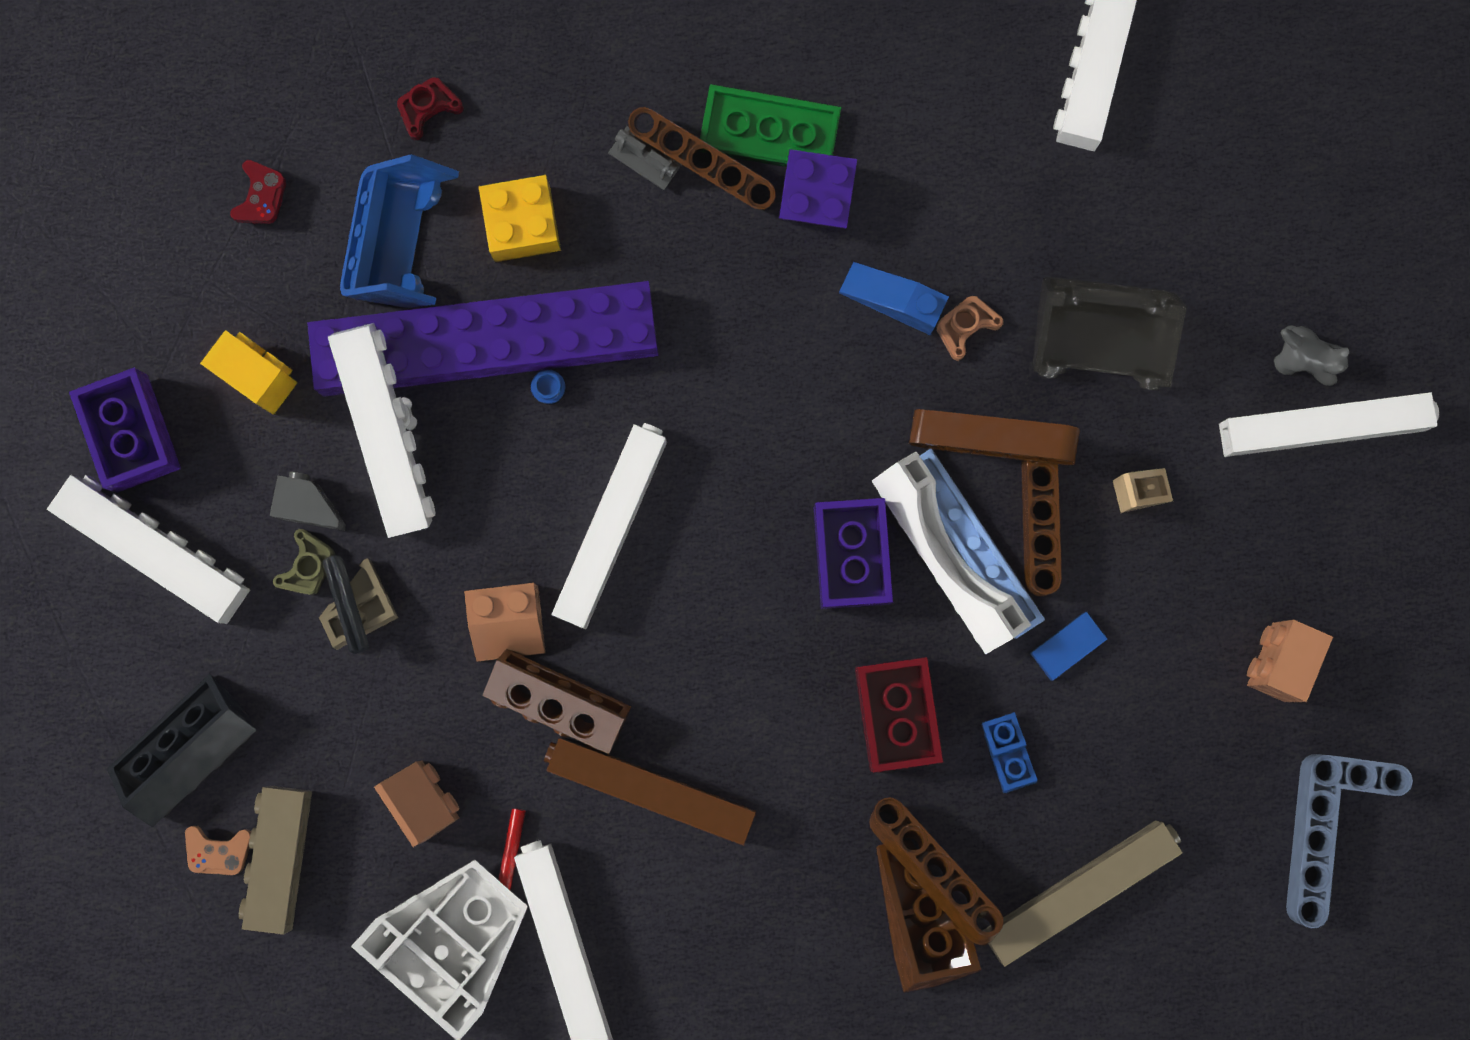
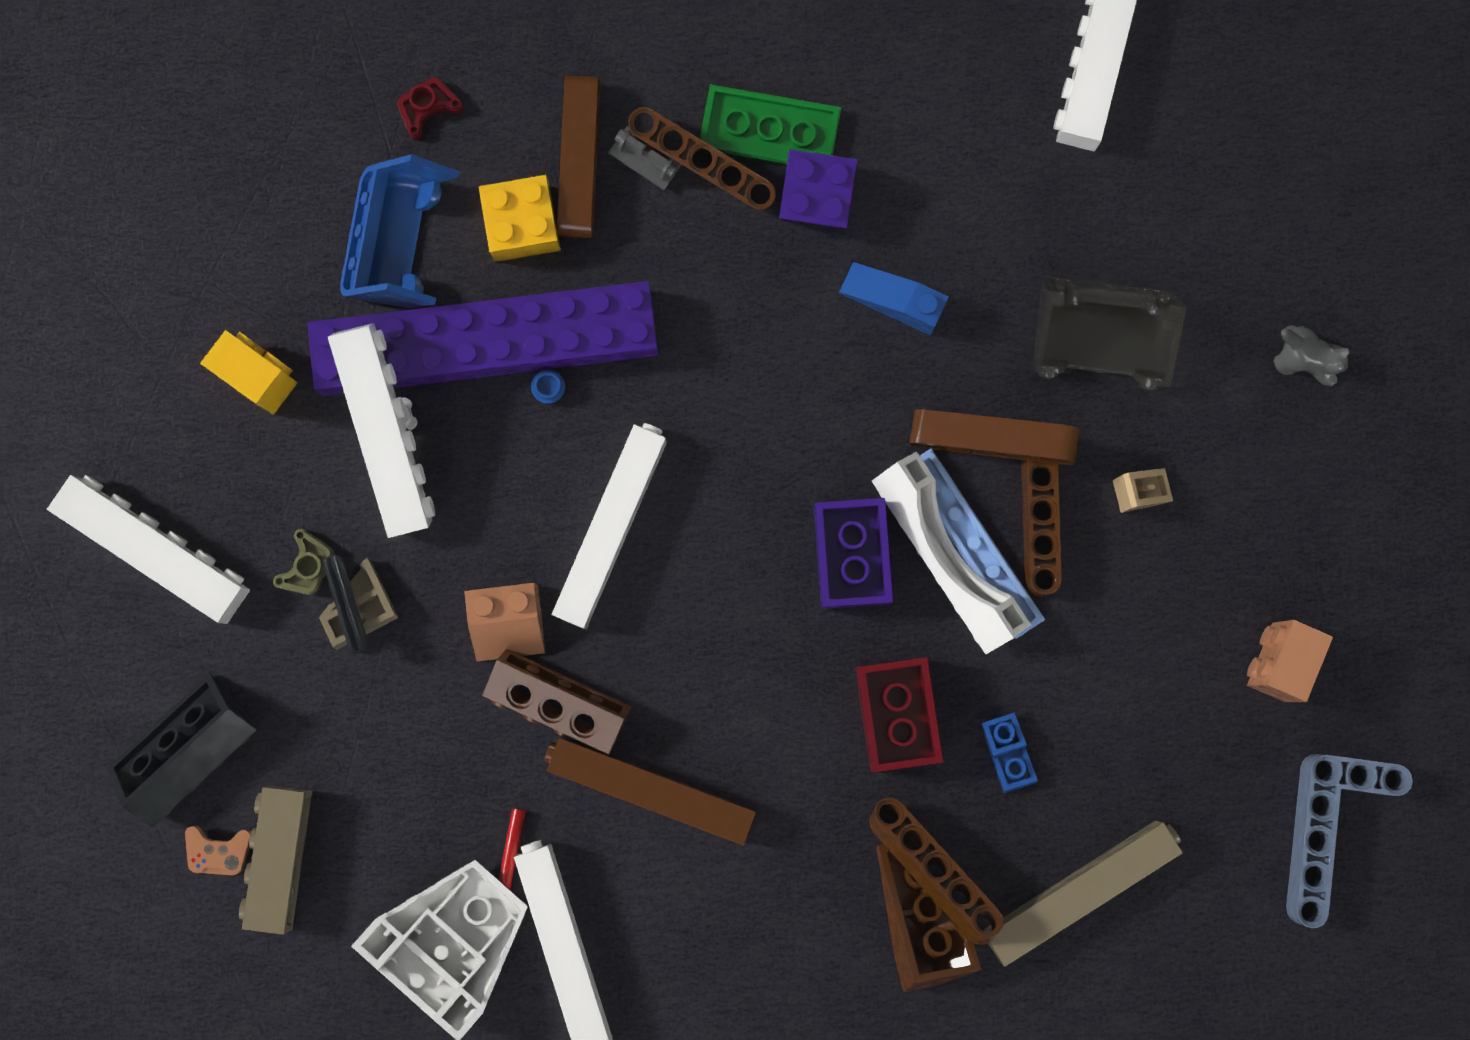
dark purple brick [69,367,181,493] -> none
dark red piece [230,160,286,224] -> none
dark grey slope [270,471,346,531] -> none
nougat slope [374,761,460,847] -> none
nougat piece [937,296,1003,361] -> none
blue tile [1030,612,1107,681] -> none
white brick [1219,392,1439,457] -> none
none -> reddish brown beam [557,76,600,238]

